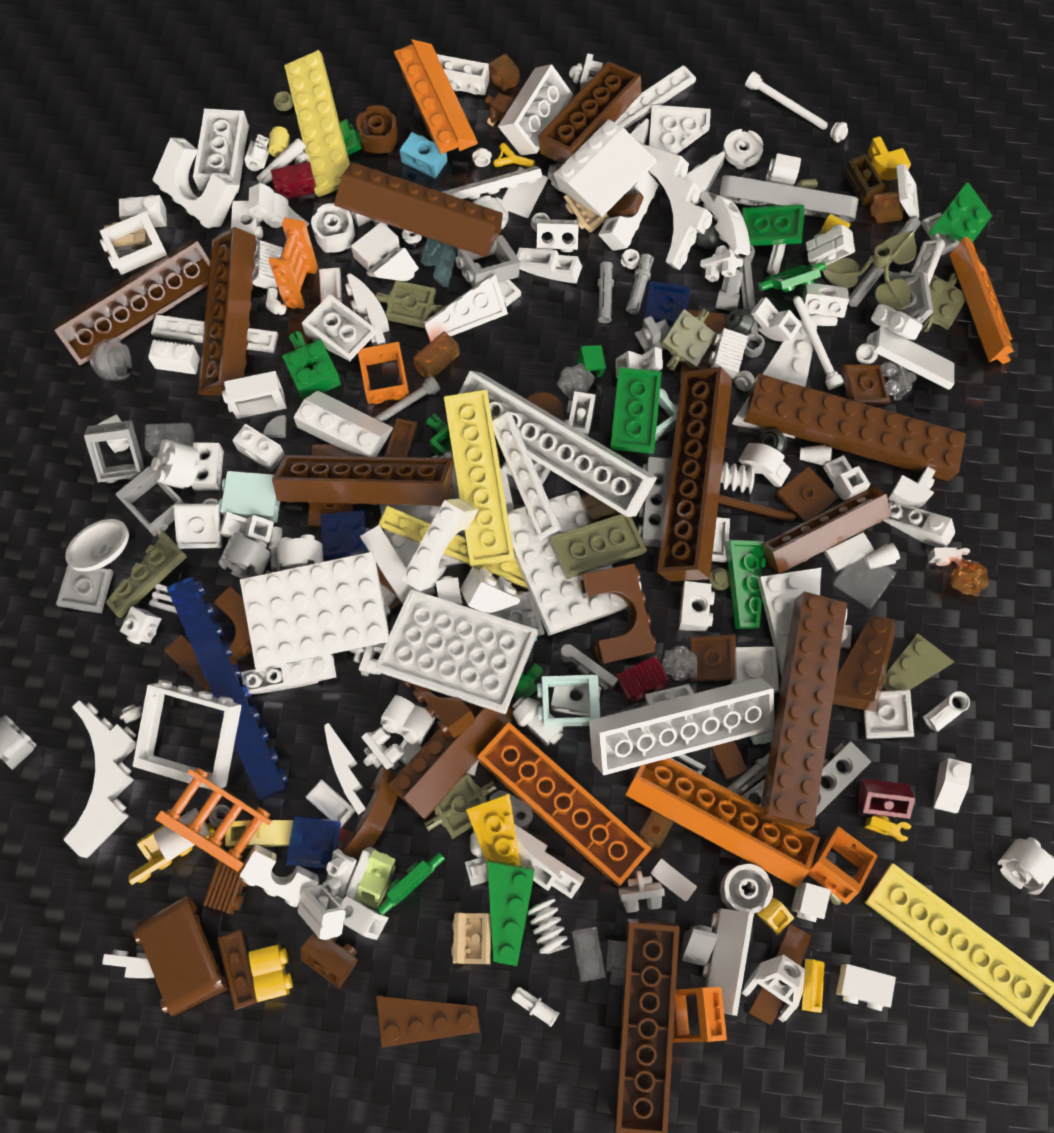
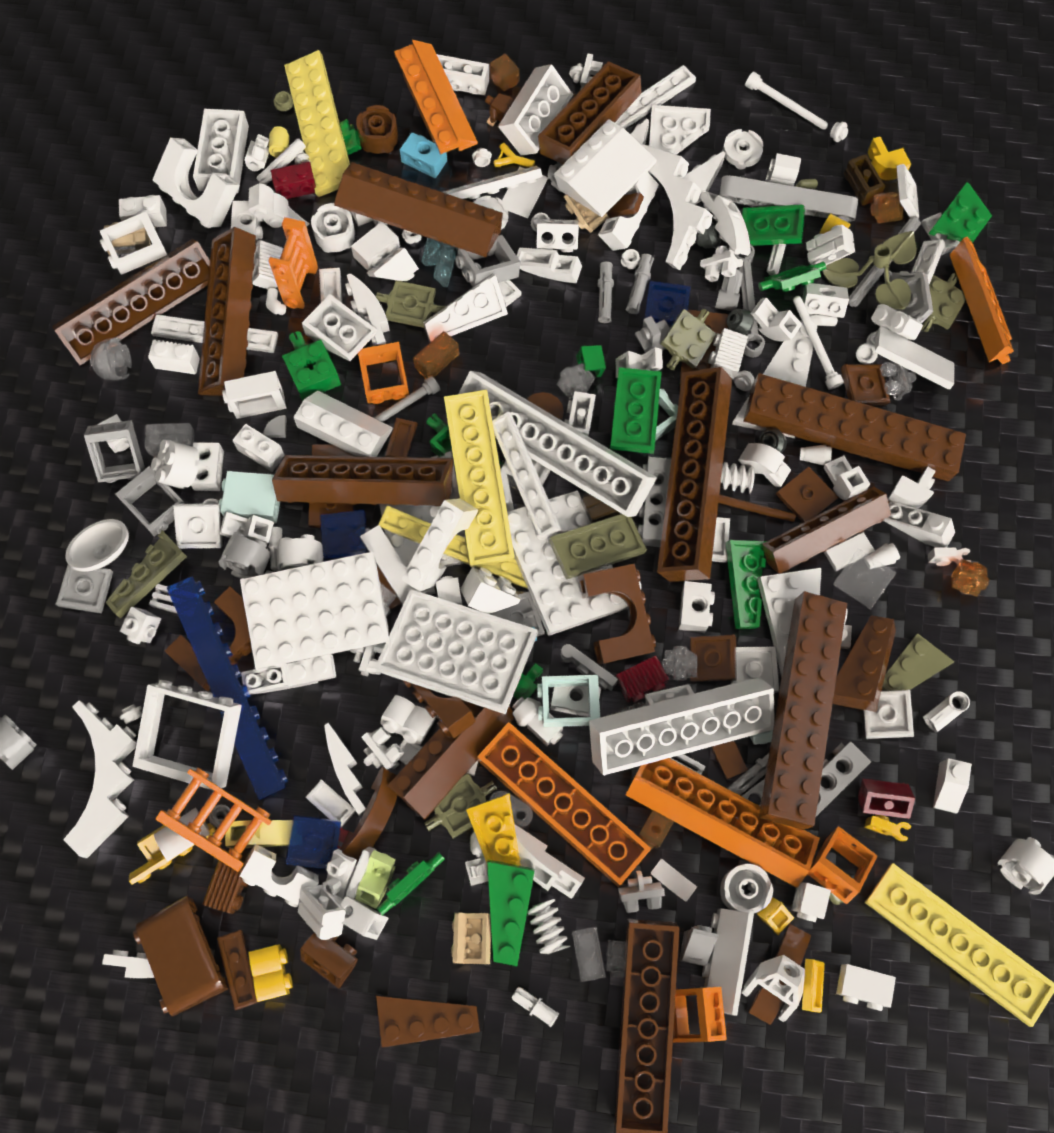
olive plate [709,568,730,590] -> none

